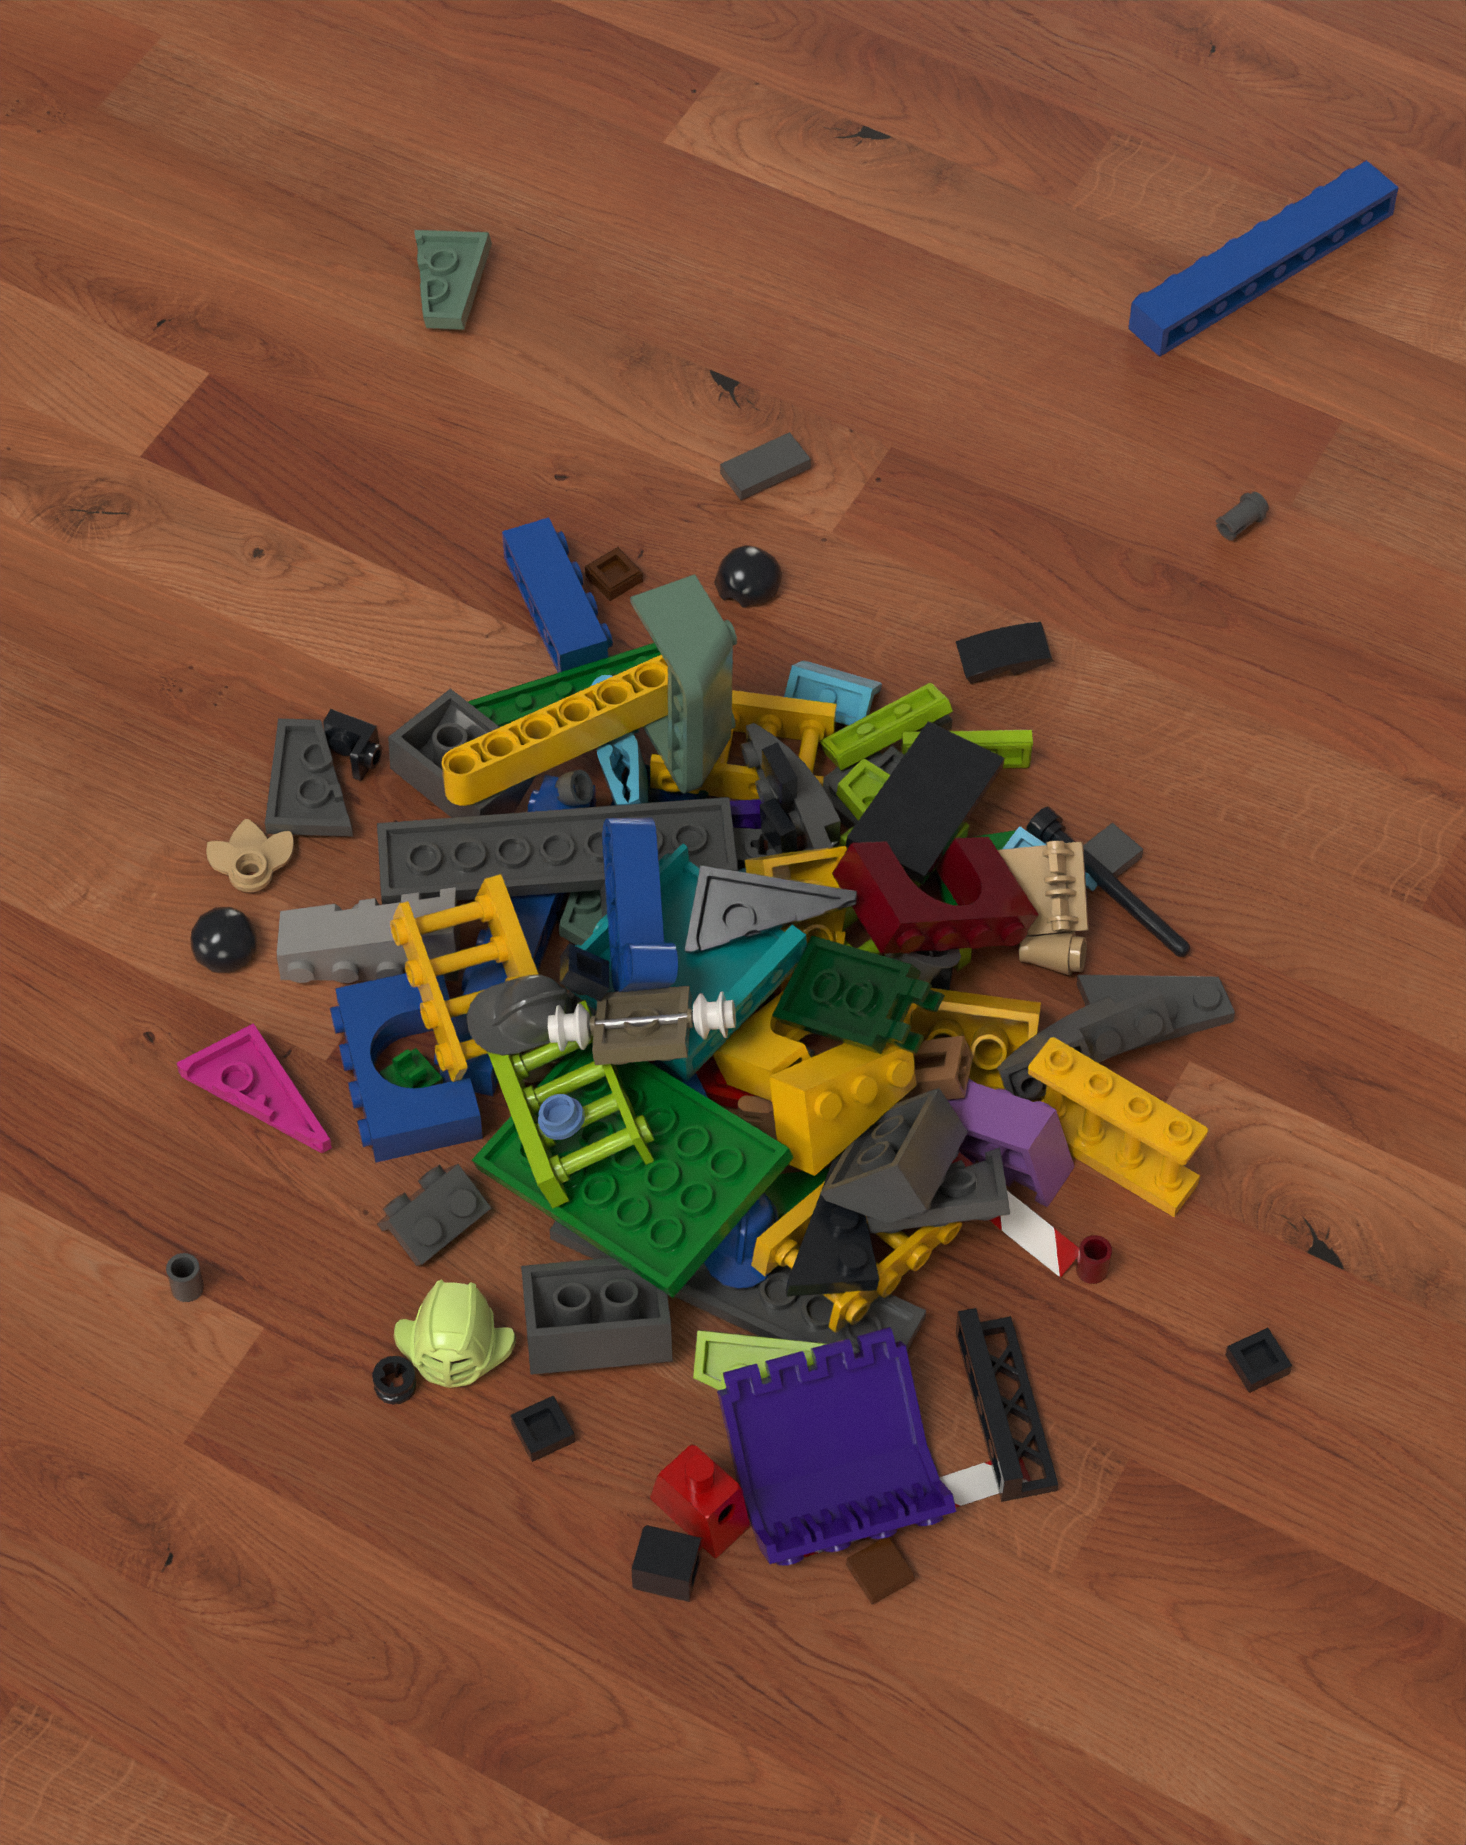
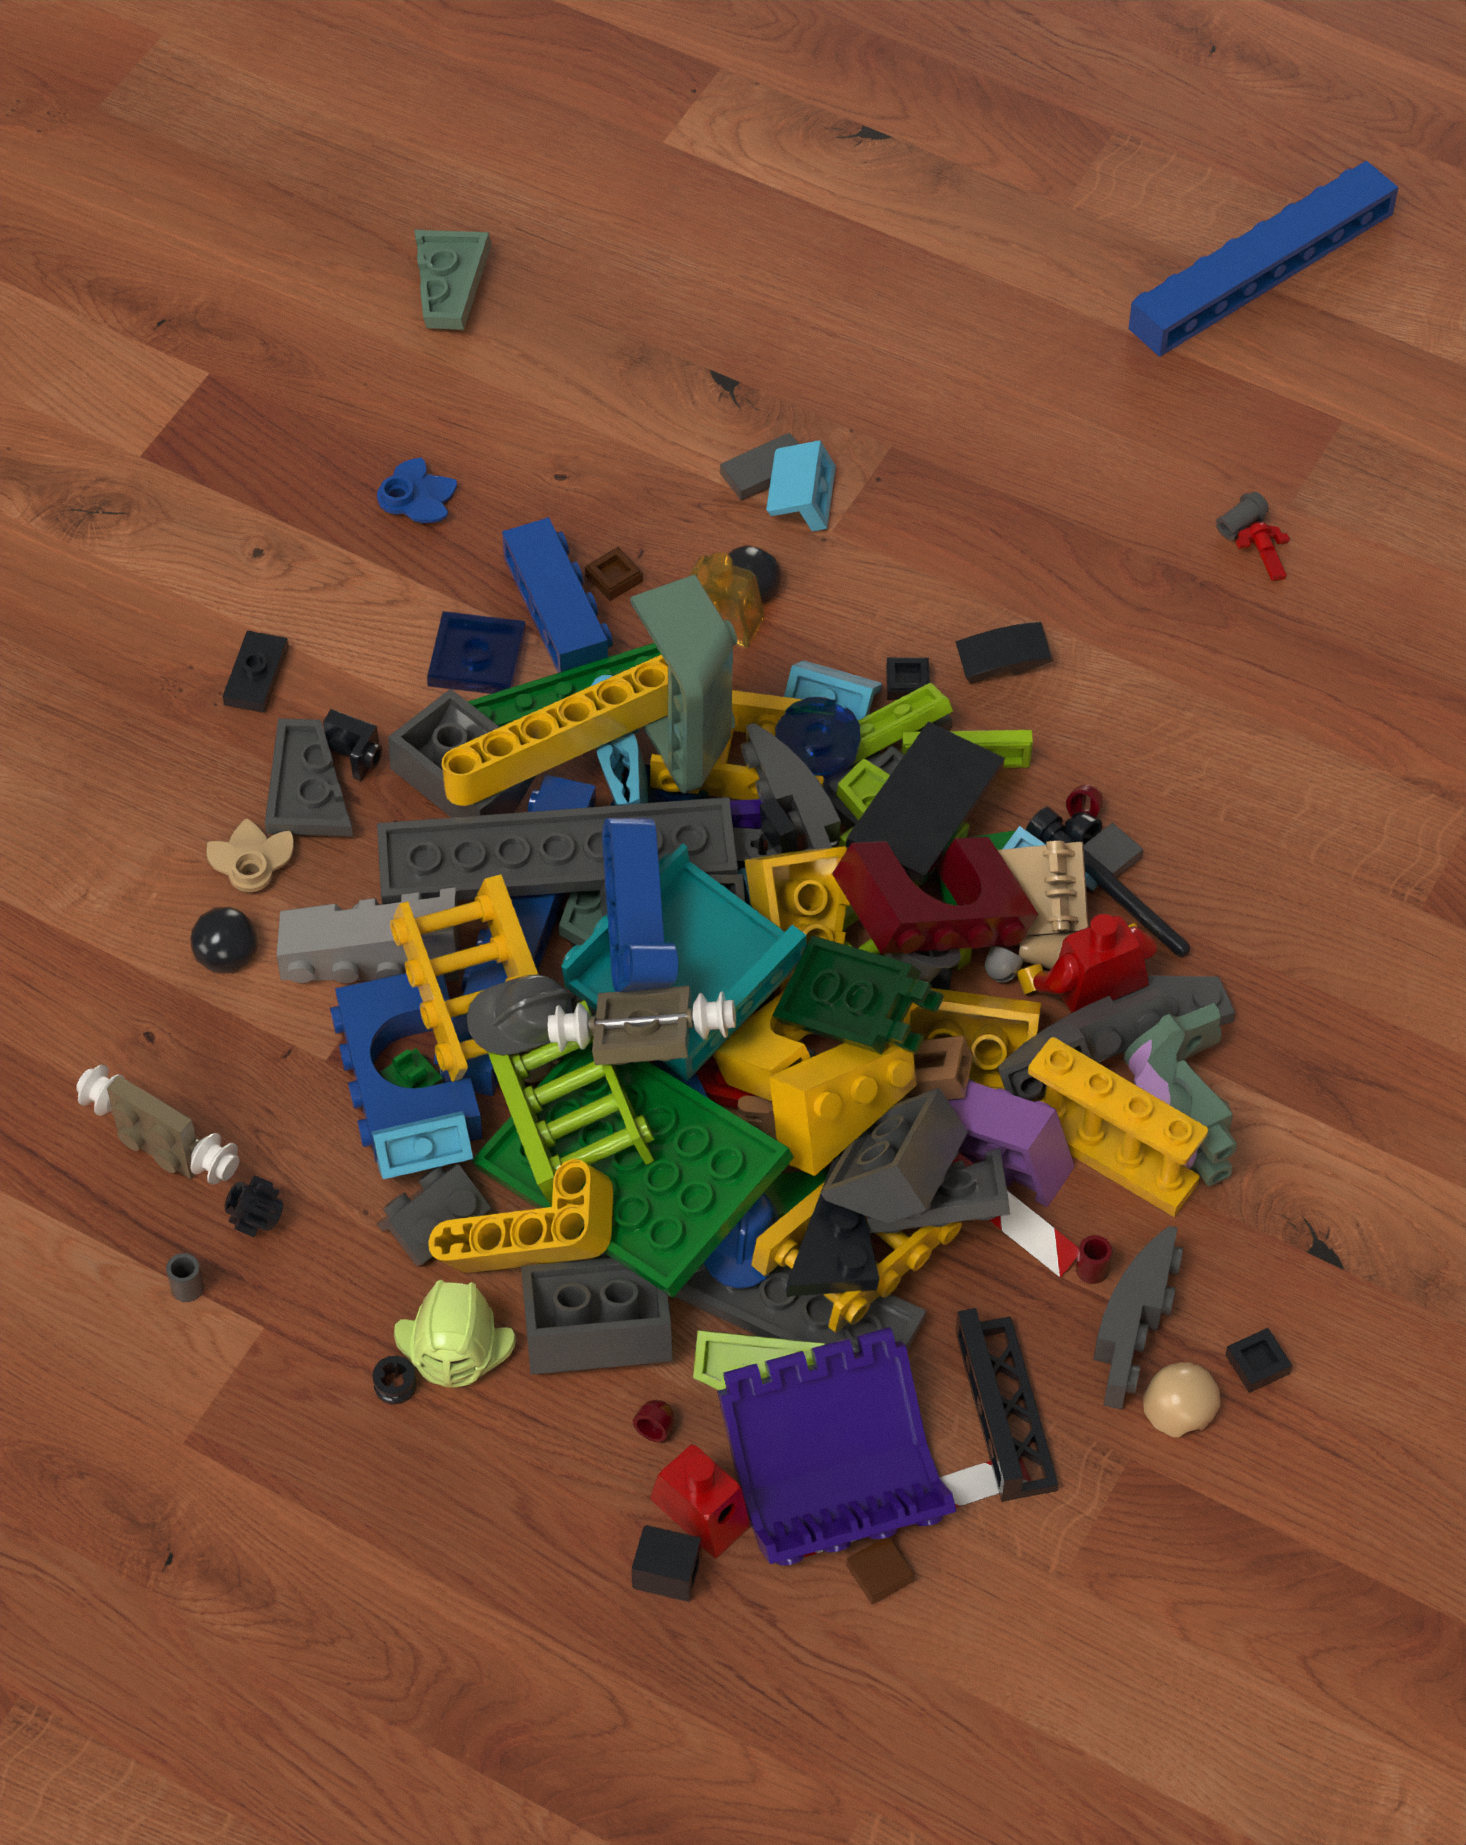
dark pink wing [176,1023,332,1153] -> none
black tile [510,1395,575,1462] -> none
medium blue plate [538,1094,585,1140] -> none
dark grey hinge [555,770,593,806] -> none
black plate [560,943,609,1001] -> none
wing [684,865,858,954] -> none
black tile [762,742,797,805] -> none
none -> dark tan plate [77,1065,239,1185]
none -> black plate [223,631,289,713]
none -> black gear [225,1175,283,1237]
none -> medium azure panel [372,1111,473,1179]
none -> blue plate [377,457,457,523]
none -> clear blue tile [427,611,526,694]
none -> yellow beam [428,1159,613,1273]
none -> dark red hinge [633,1400,675,1442]
none -> clear yellow torso [689,553,764,648]
none -> medium azure panel [766,440,836,532]
none -> clear blue tile [775,697,861,779]
none -> black tile [886,657,930,700]
none -> light grey hinge [984,946,1024,983]
none -> red torso [1017,914,1157,1013]
none -> black hinge [1064,812,1102,845]
none -> dark red hinge [1066,784,1103,817]
none -> dark grey slope [1093,1226,1183,1410]
none -> sand green hips [1124,1003,1237,1186]
none -> tan hair [1143,1362,1221,1438]
none -> red piece [1235,522,1290,581]

